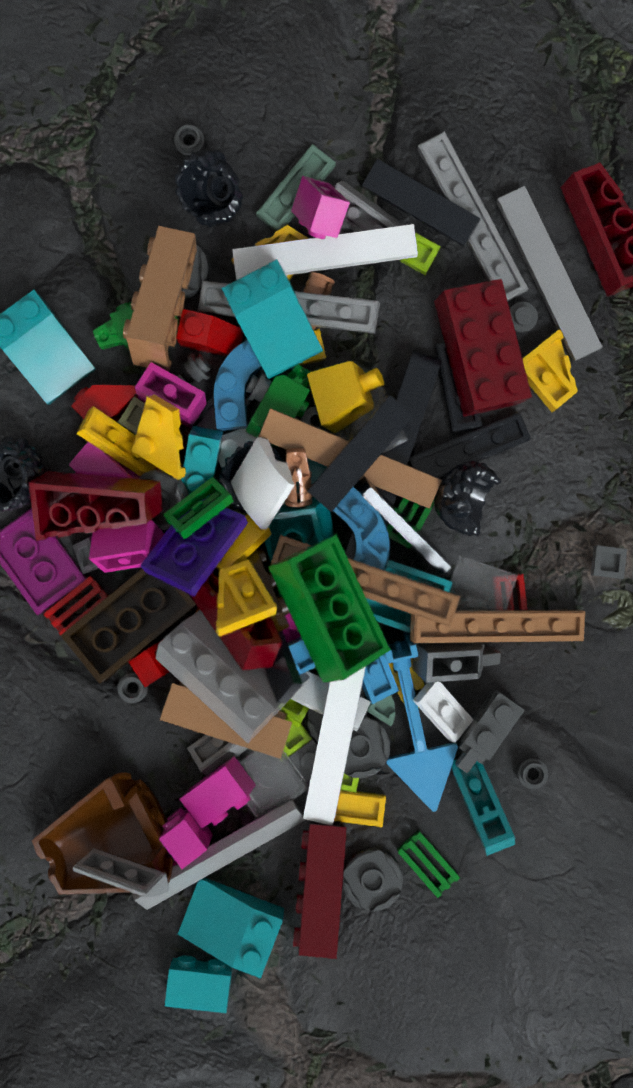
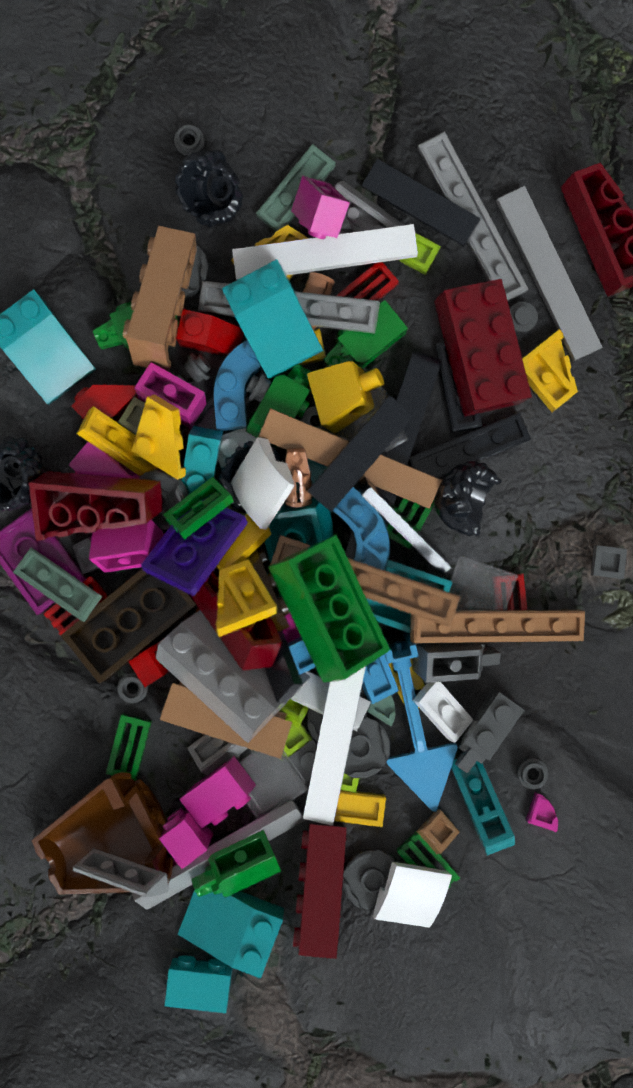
none -> sand green tile [13,547,102,622]
none -> green tile [106,713,152,781]
none -> green hinge [191,830,281,898]
none -> green hinge [323,300,408,368]
none -> red tile [336,262,399,301]
none -> white slope [373,862,452,927]
none -> medium nougat tile [417,809,460,854]
none -> dark pink tile [526,792,558,832]

